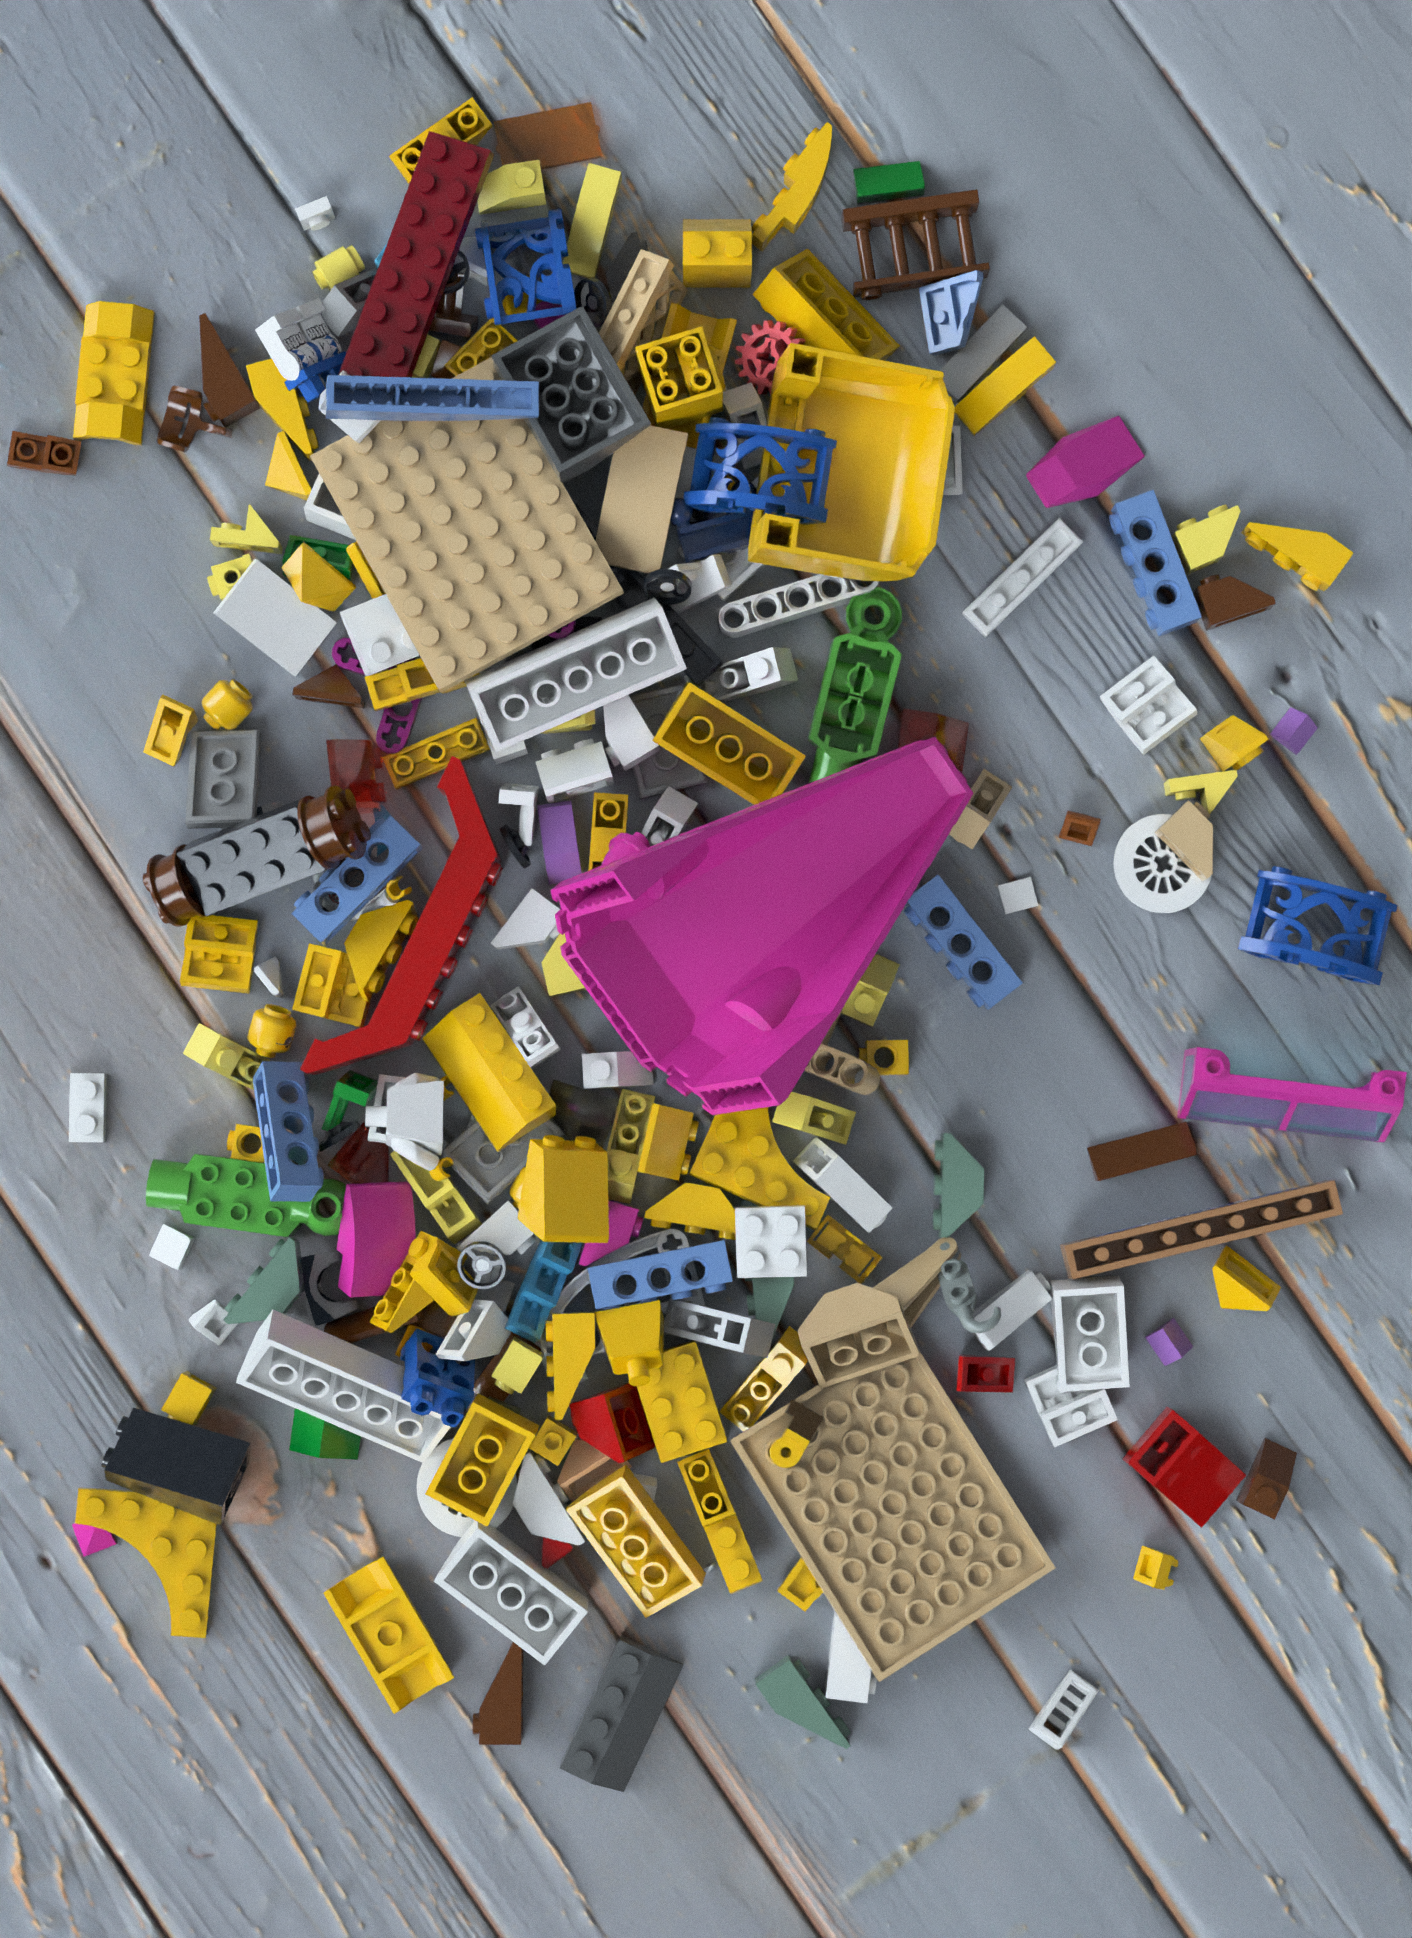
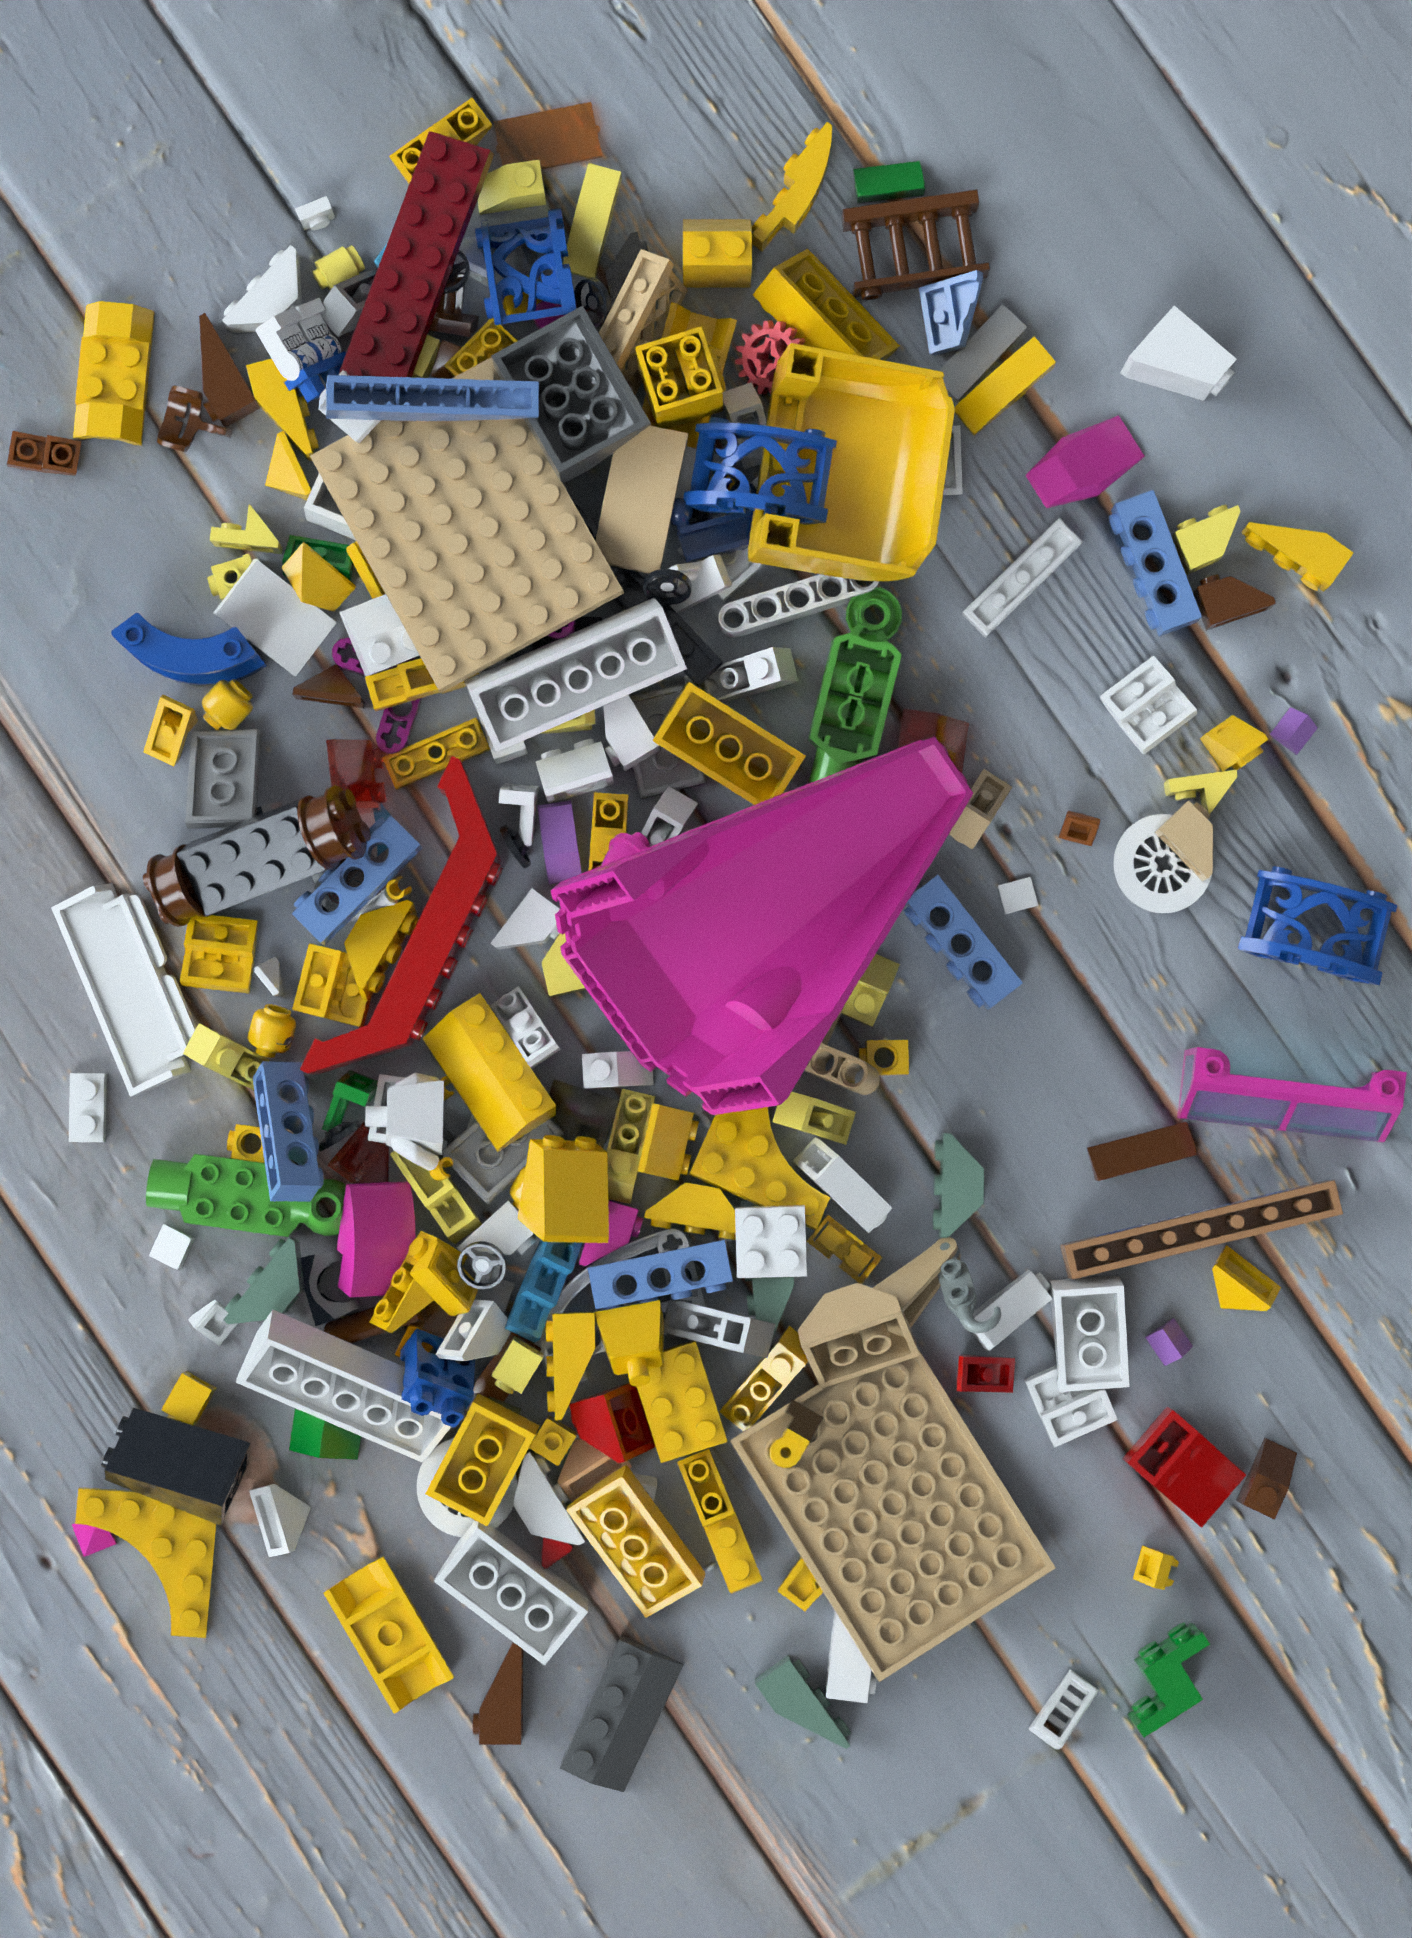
none -> white slope [51,883,197,1097]
none -> blue fence [111,613,267,686]
none -> white slope [222,245,302,333]
none -> white slope [249,1484,311,1557]
none -> white slope [1120,305,1237,401]
none -> green bracket [1127,1622,1210,1738]

